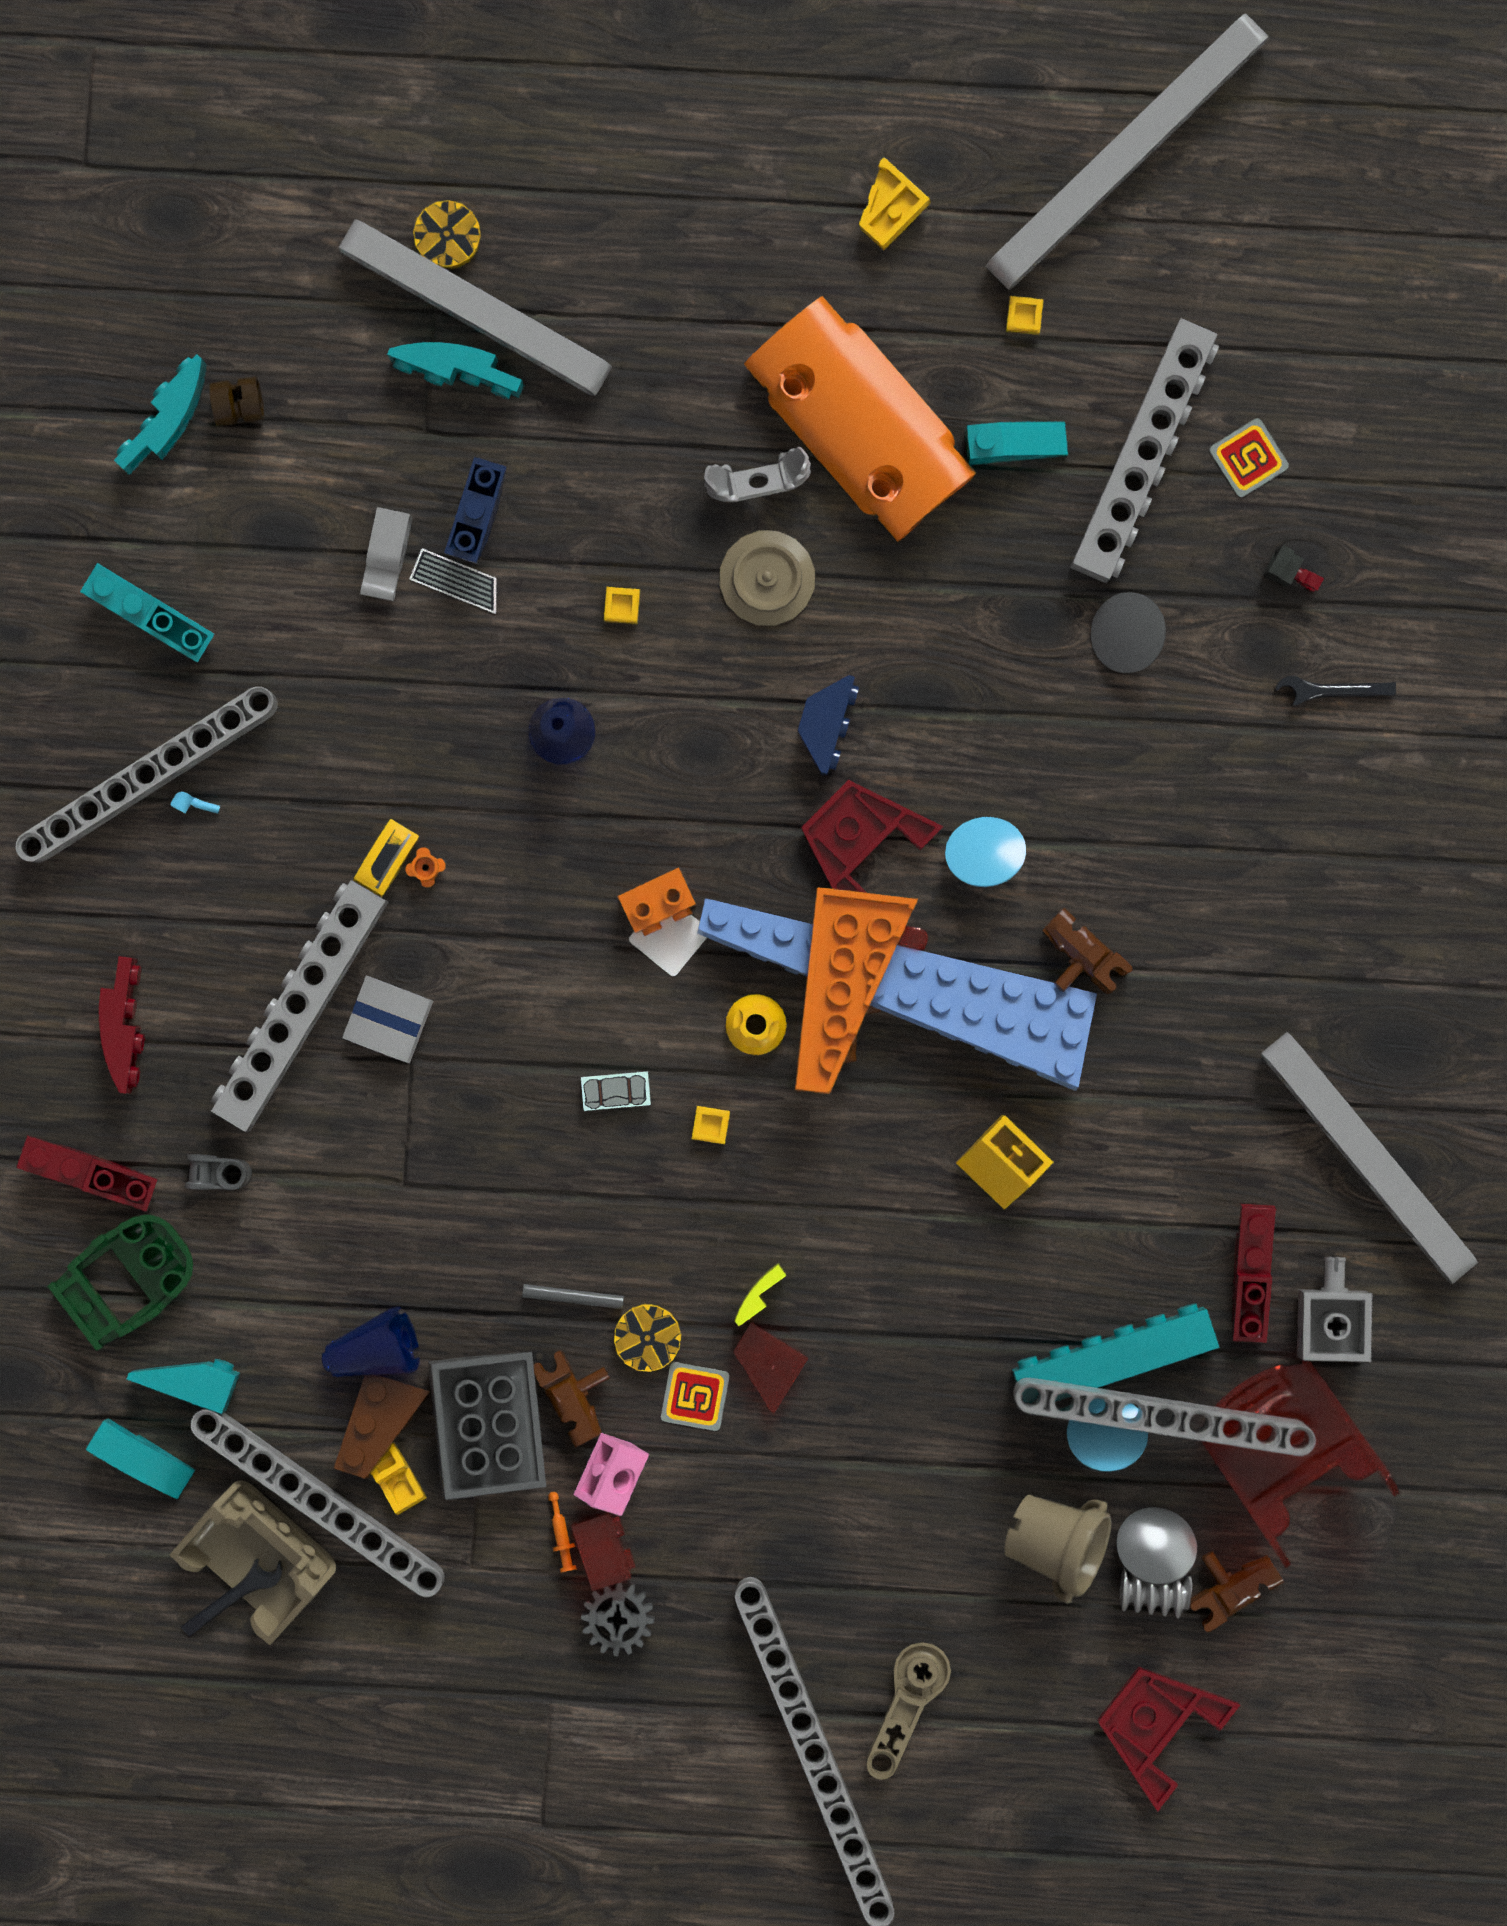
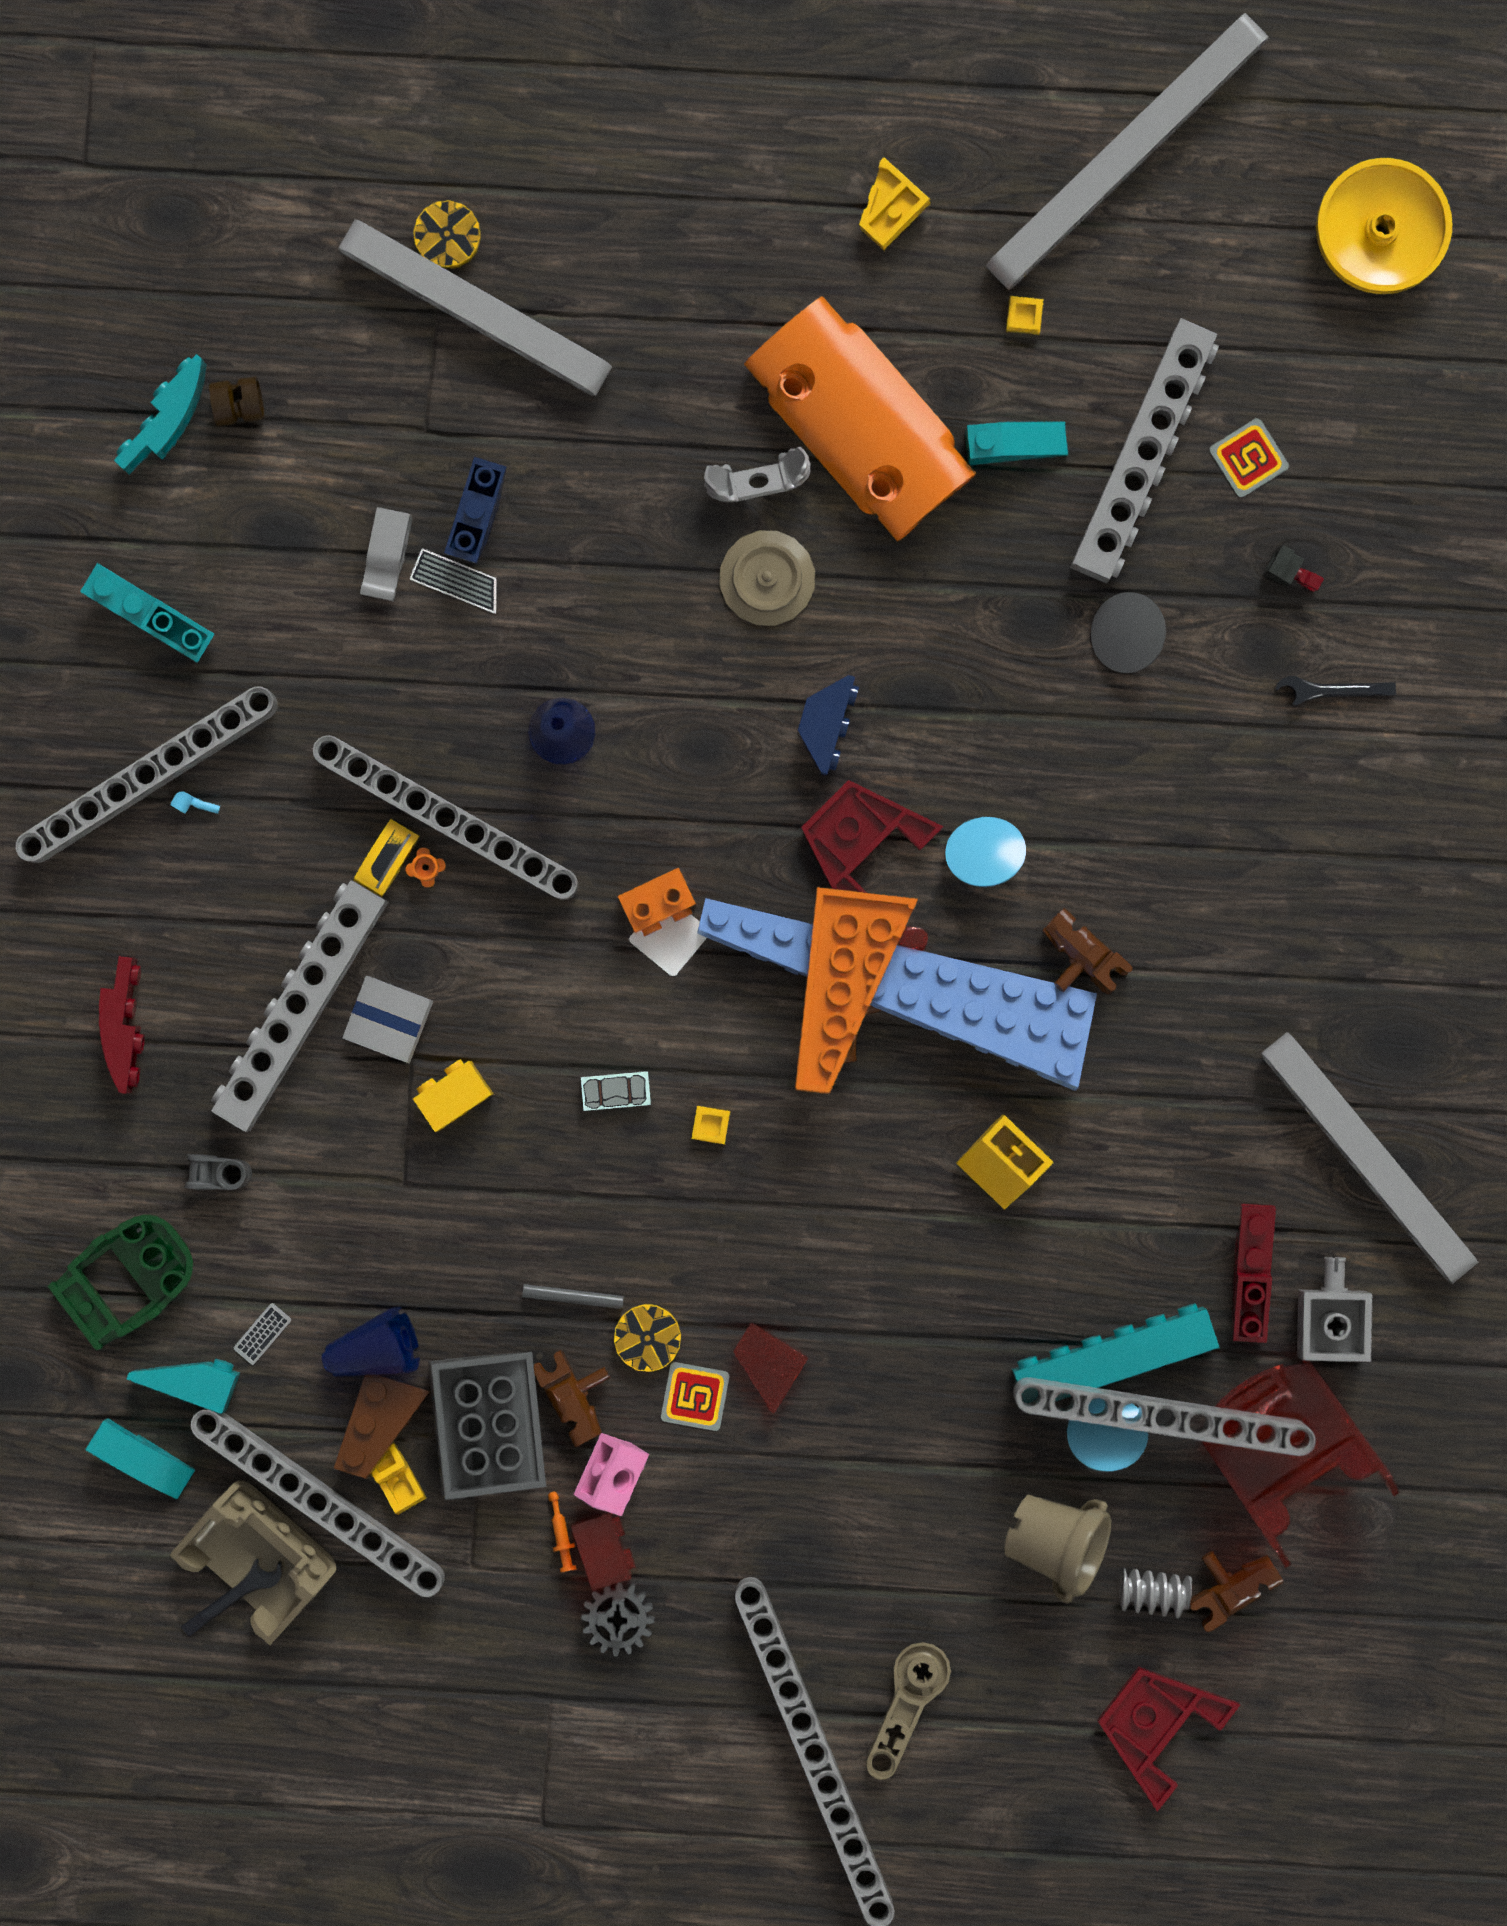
dark red slope [16,1135,158,1211] -> none
teal slope [387,342,524,399] -> none
yellow tile [604,587,640,624] -> none
yellow piece [725,994,787,1055] -> none
neon yellow slope [735,1263,786,1326] -> none
dark grey shield [1116,1507,1197,1585] -> none
none -> sticker [234,1303,291,1365]
none -> light grey beam [313,735,579,900]
none -> yellow brick [413,1059,493,1132]
none -> yellow dish [1316,158,1452,294]

